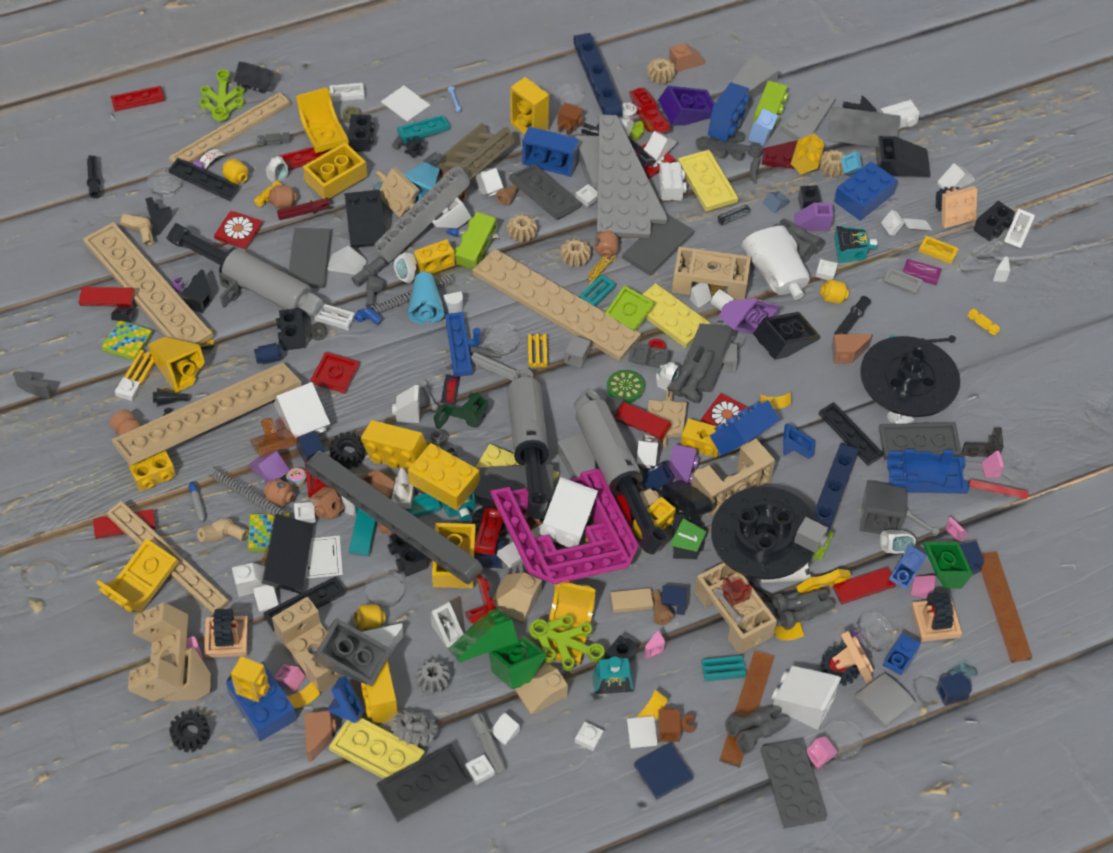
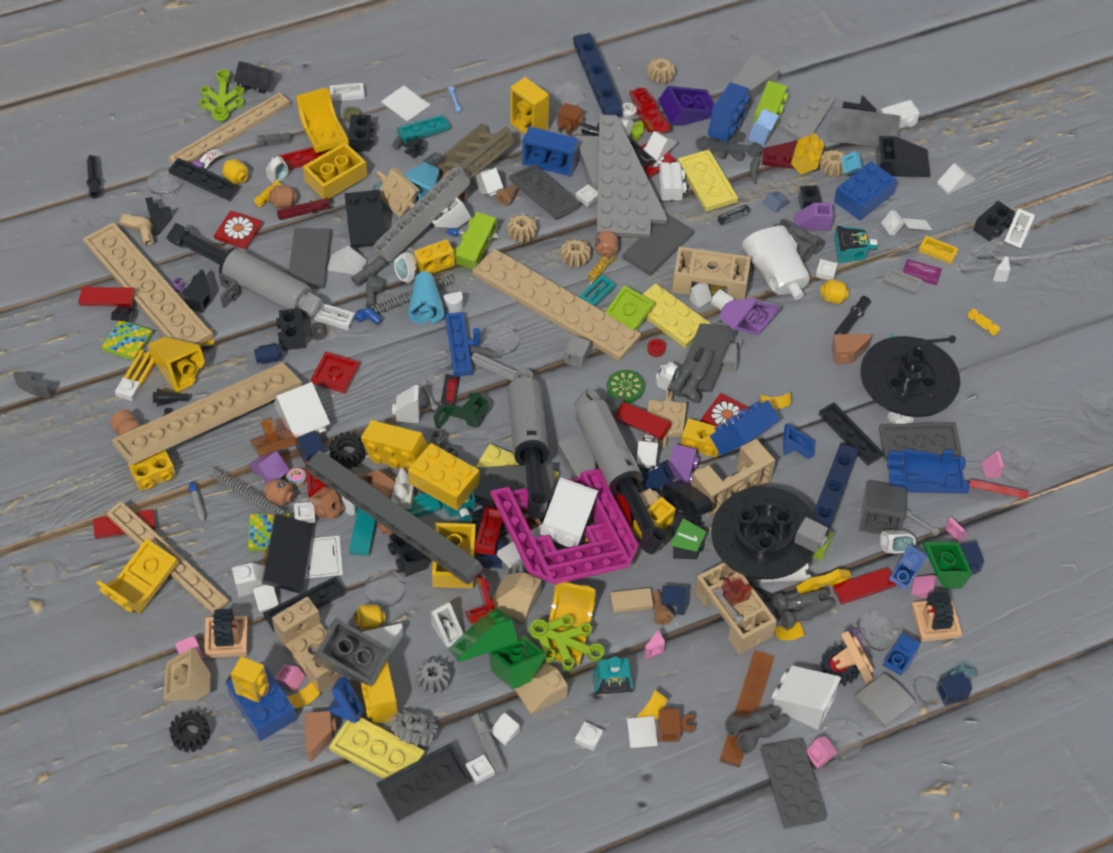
red tile [111,86,165,112] -> none
tan plate [128,602,188,702] -> none
tan arm [197,518,249,542] -> none
yellow tile [528,334,547,368] -> none
black brick [605,635,637,663] -> none
dark grey slope [628,343,671,368] -> none
dark blue tile [634,743,693,800] -> none
nougat slope [669,43,705,73] -> none
teal tile [701,655,746,682] -> none
black slope [753,312,821,360] -> none
light nougat plate [936,186,977,228] -> none
clear smoke bracket [961,427,1004,457] -> none
clear orange tile [981,552,1032,663] -> none

